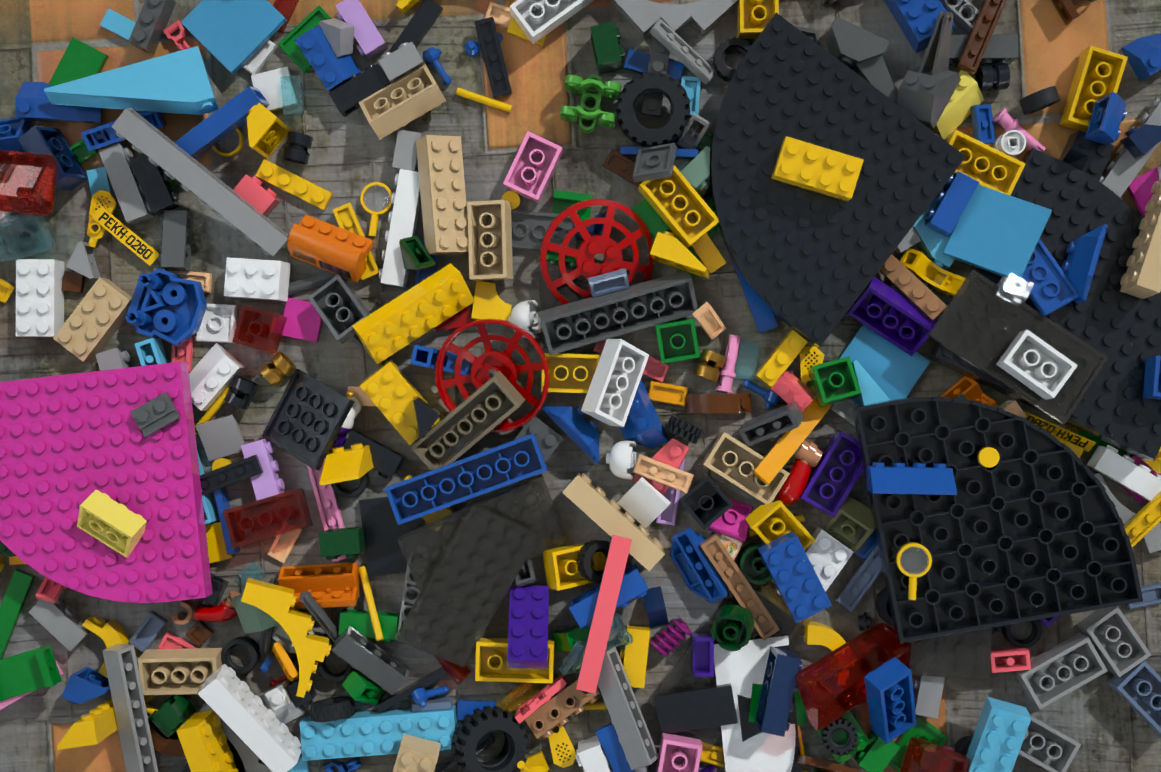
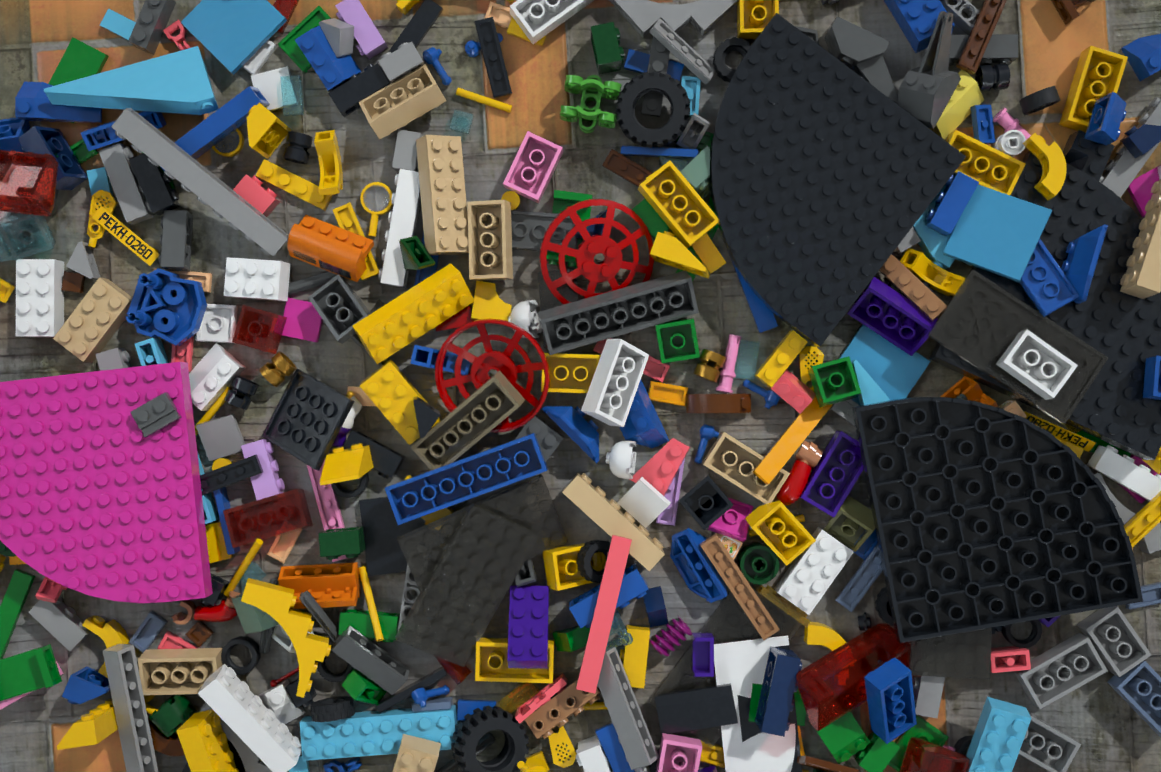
light yellow slope [77,490,147,558] -> none
blue tile [259,653,275,674] -> none
light orange tile [272,640,299,682] -> none
clear light blue plate [559,640,587,675] -> none
sand blue tile [587,268,630,298] -> none
dark grey tile [632,143,677,182] -> none
light nougat tile [633,454,694,493] -> none
black tyre [665,415,703,444] -> none
light nougat tile [692,302,726,340] -> none
dark green brick [711,605,754,651] -> none
dark grey brick [739,402,804,447] -> none
blue brick [758,531,832,623] -> none
yellow brick [771,136,864,201] -> none
black tyre [821,718,859,756] -> none
blue slope [866,462,957,495] -> none
piece [896,542,932,600] -> none
yellow tile [977,447,1000,468] -> none
clear brick [997,273,1034,307] -> none
none -> yellow bar [224,539,263,597]
none -> yellow arch [314,130,343,196]
none -> clear light blue plate [450,110,474,135]
none -> blue piece [694,424,719,464]
none -> yellow arch [1022,133,1067,200]

